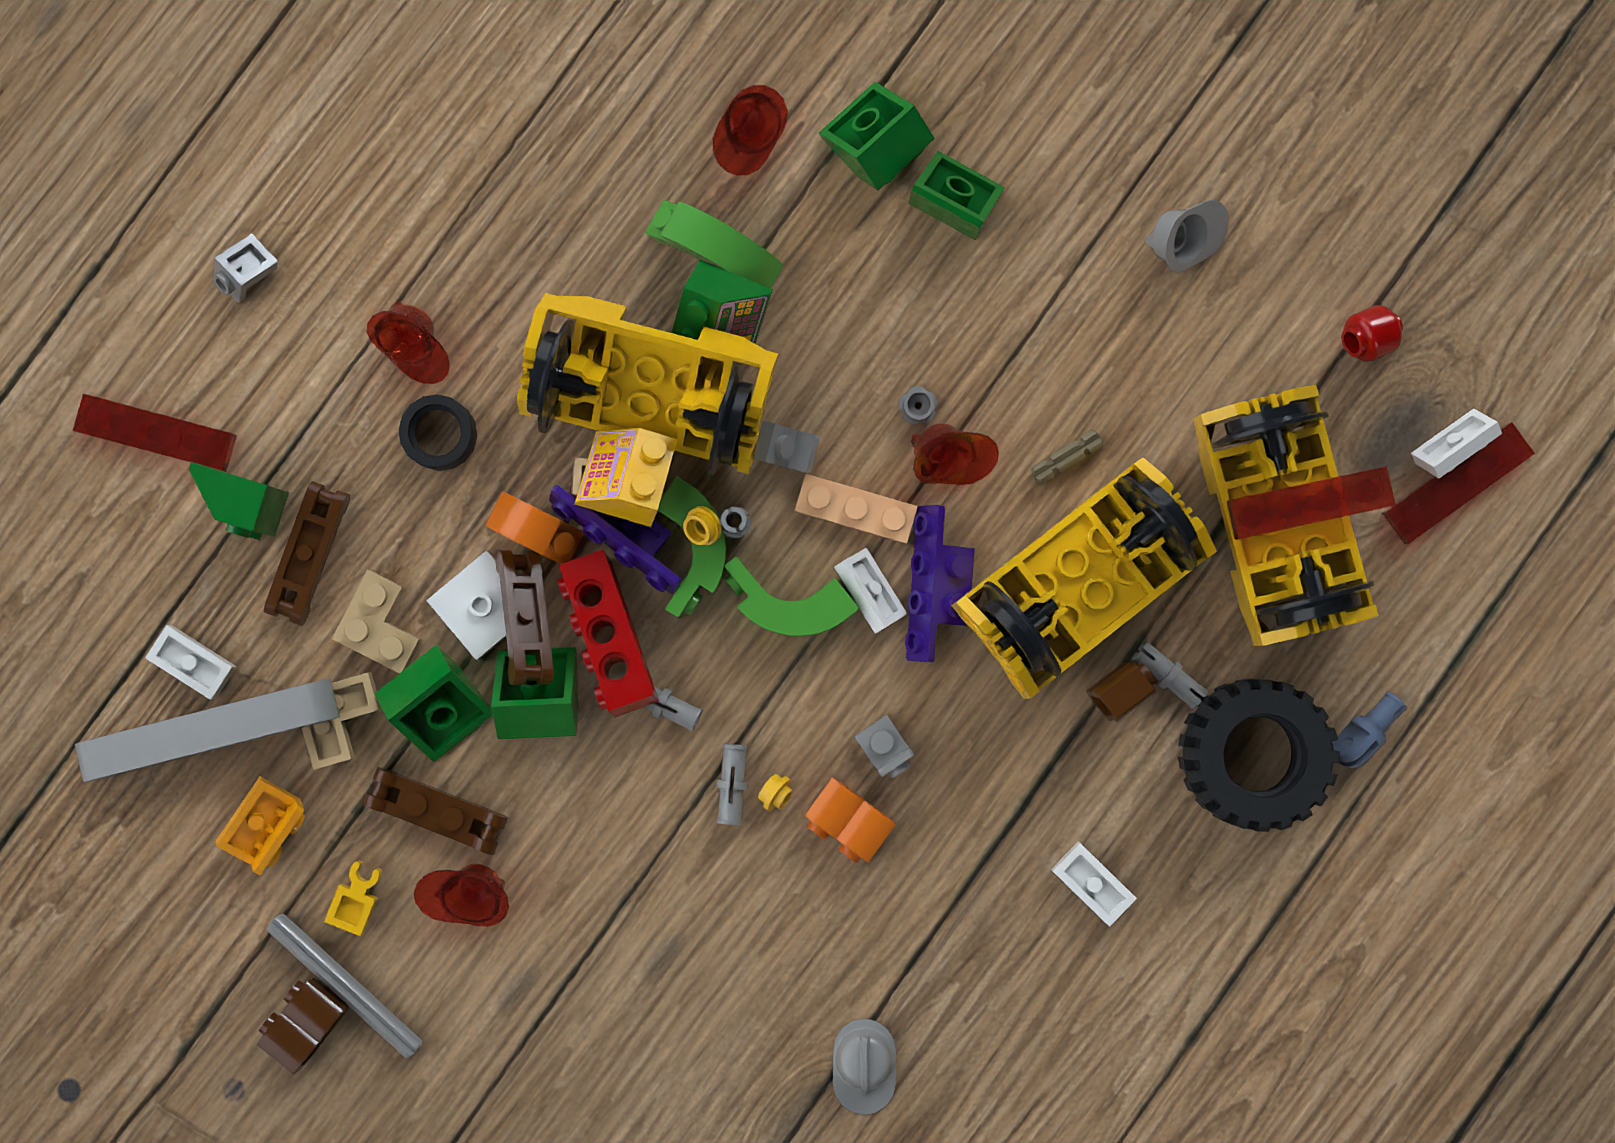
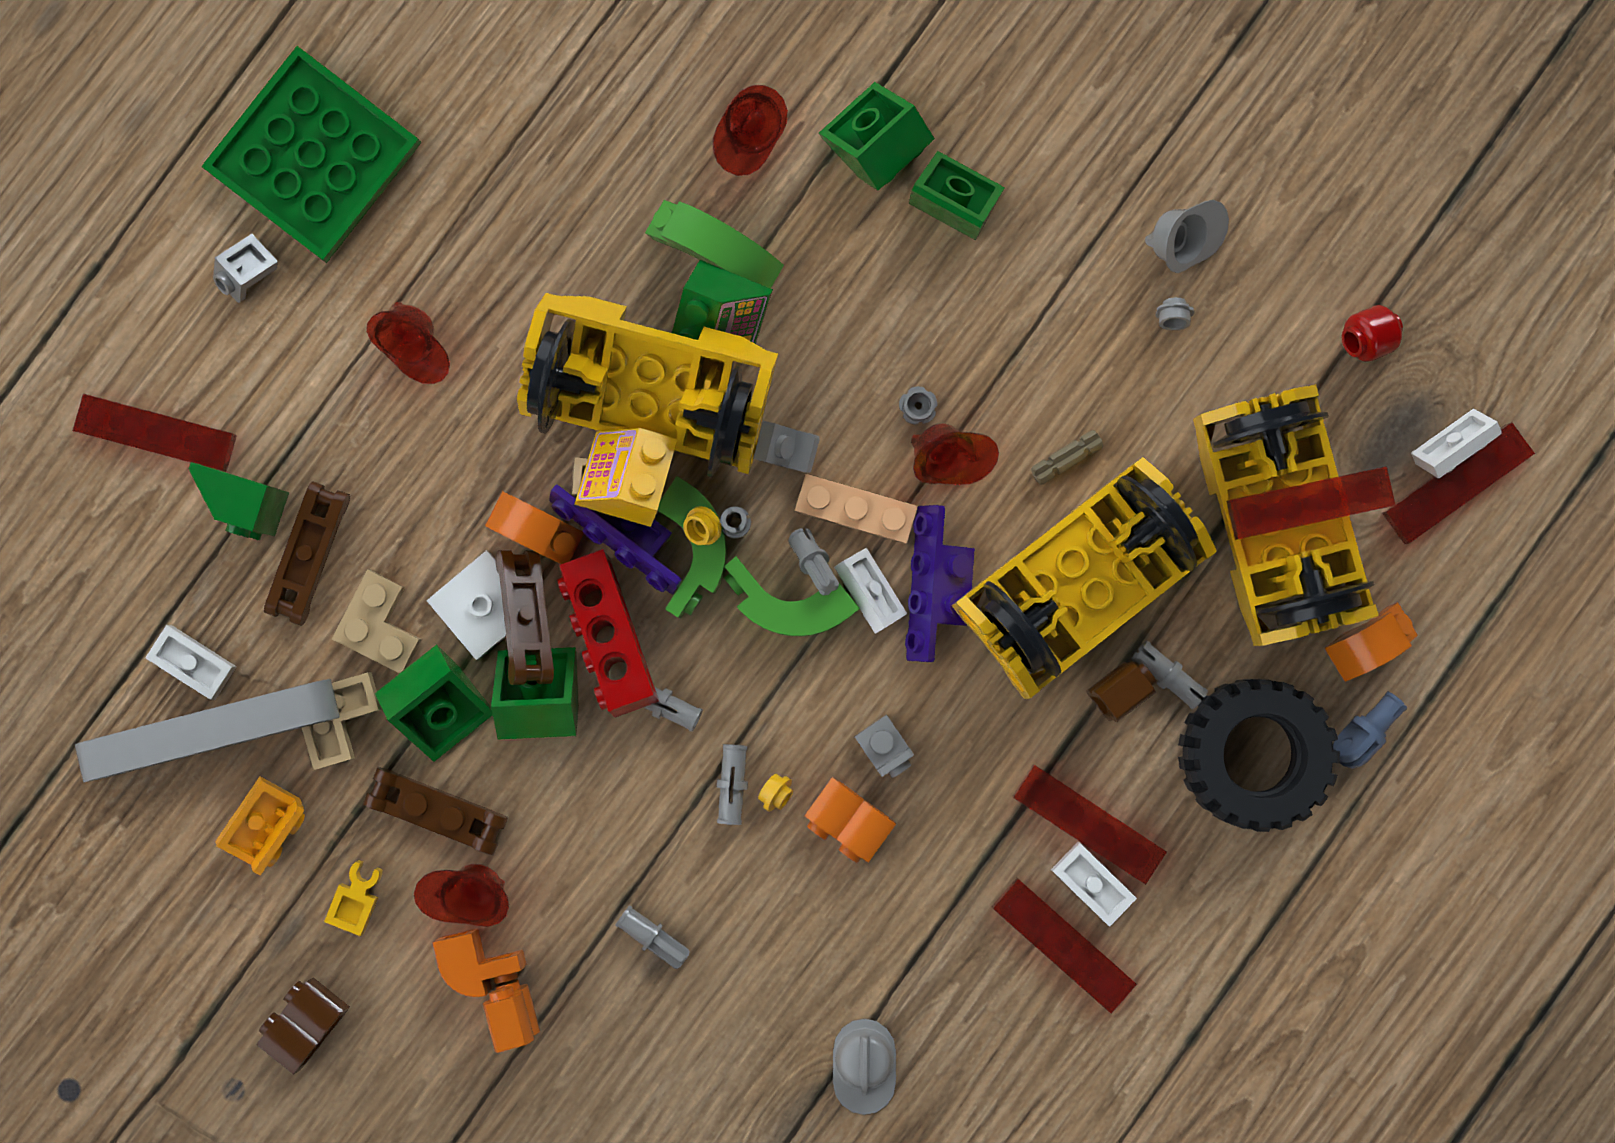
light grey axle [267,914,422,1058] -> none
black tyre [398,394,477,471] -> none
none -> green plate [201,46,422,264]
none -> orange brick [433,928,527,997]
none -> orange brick [483,979,540,1053]
none -> light grey axle [615,905,690,969]
none -> light grey axle [788,528,839,596]
none -> clear red plate [991,878,1137,1014]
none -> clear red plate [1012,764,1167,885]
none -> light grey plate [1156,297,1194,330]
none -> orange brick [1324,602,1418,682]

